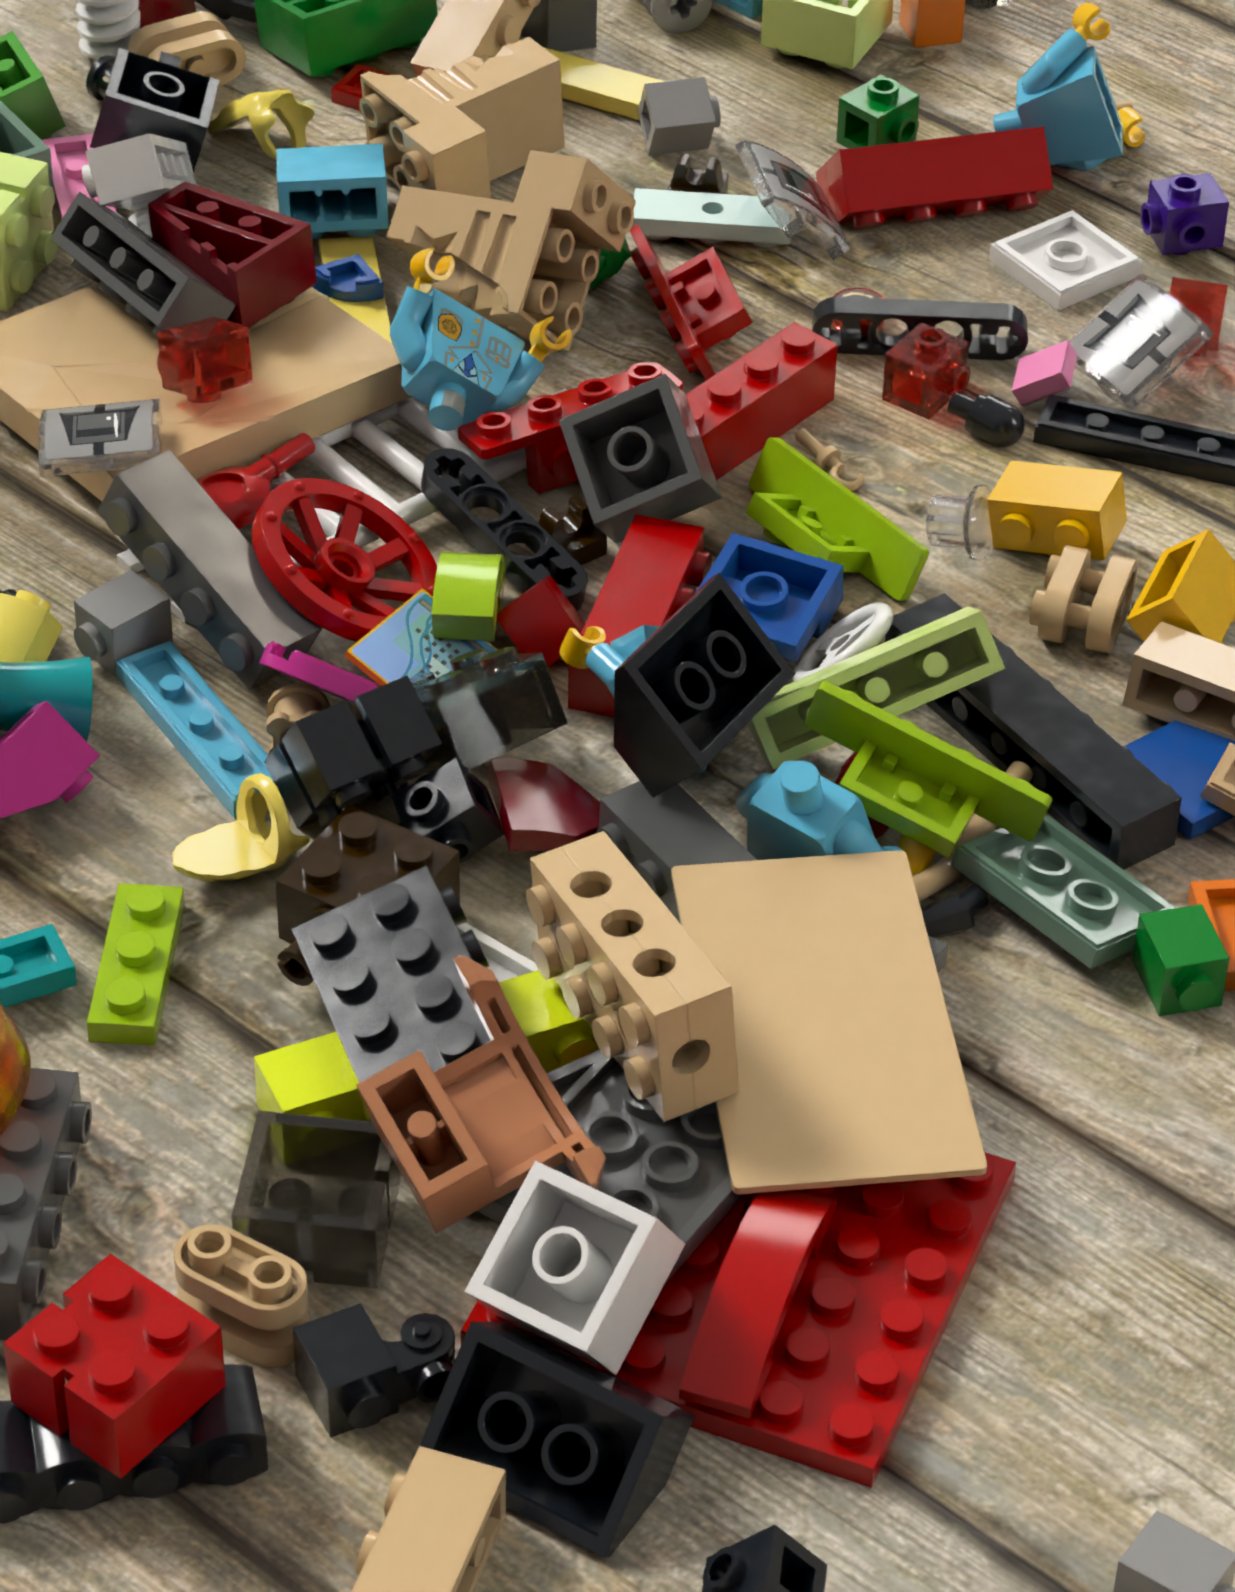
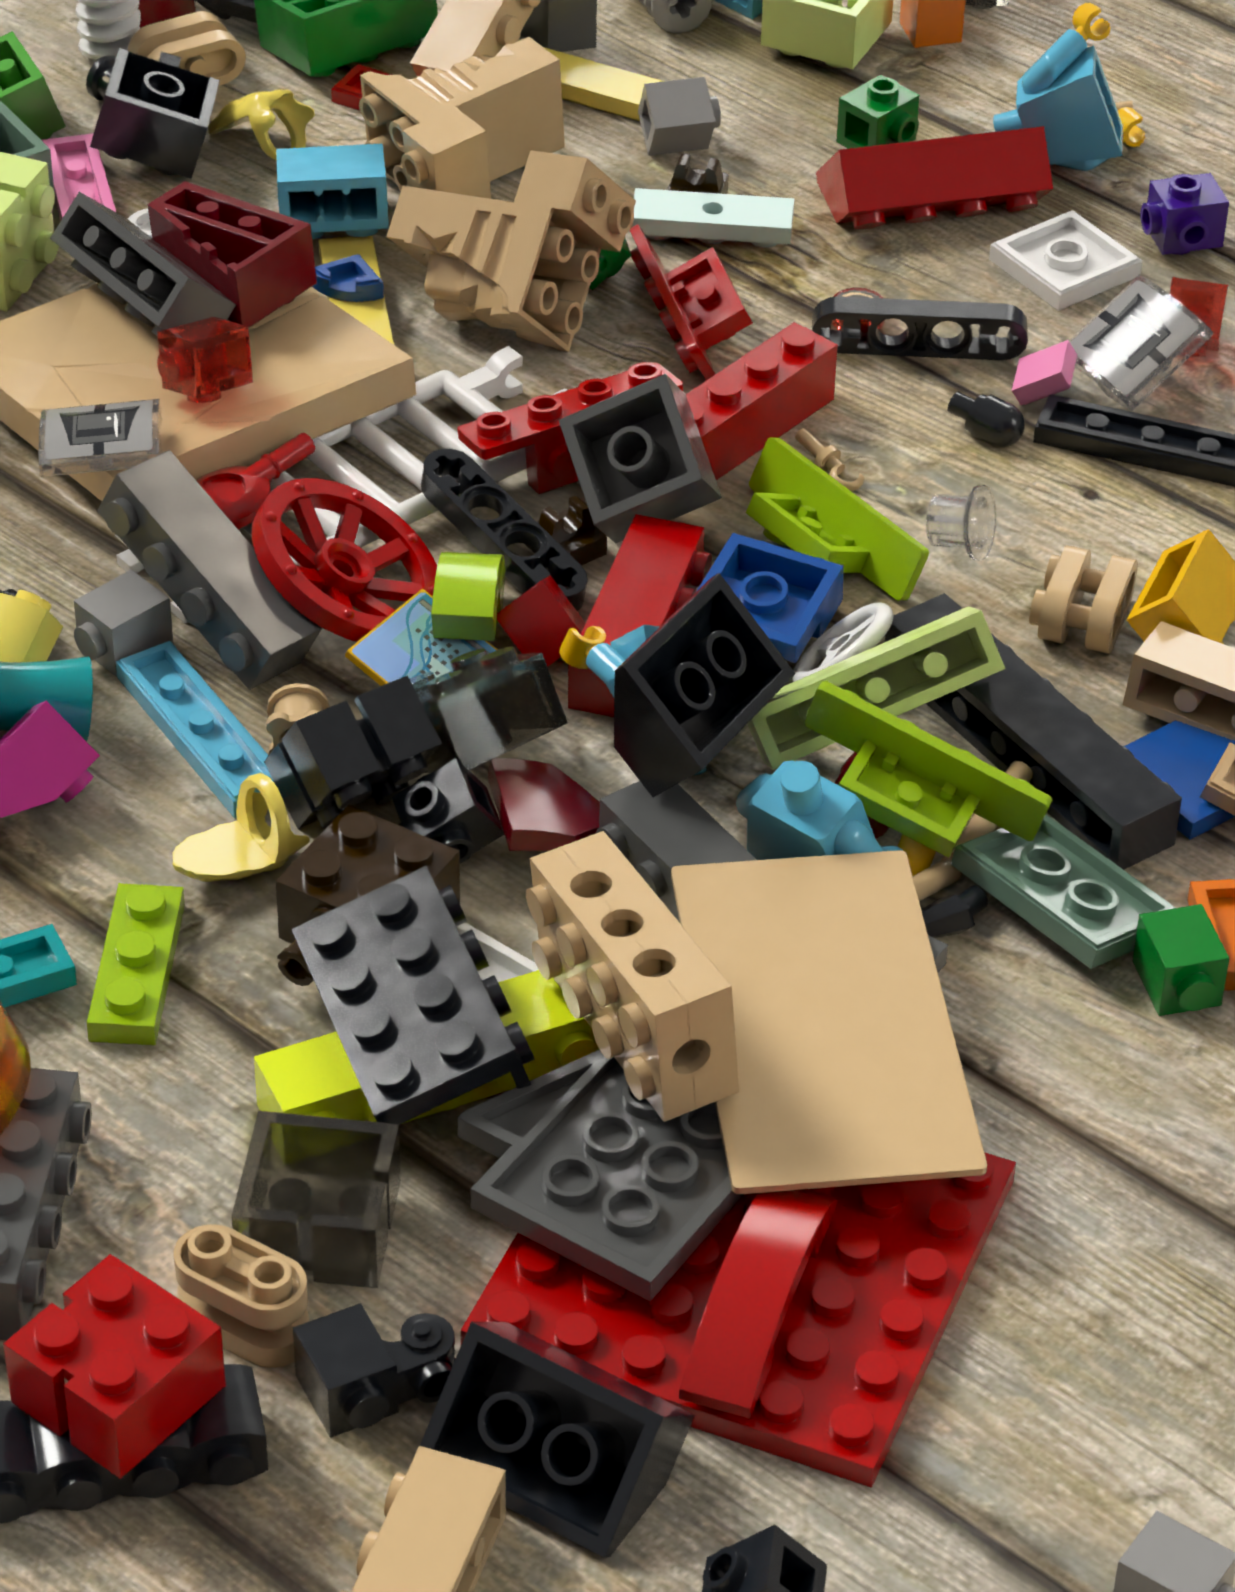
white brick [82,133,197,211] -> none
dark pink tile [259,641,380,705] -> none
nougat piece [356,955,606,1233] -> none
medium azure torso [389,248,572,431] -> none
white brick [464,1161,685,1375] -> none
slope [735,139,851,260] -> none
clear red brick [882,322,971,419] -> none
yellow brick [987,461,1127,561] -> none

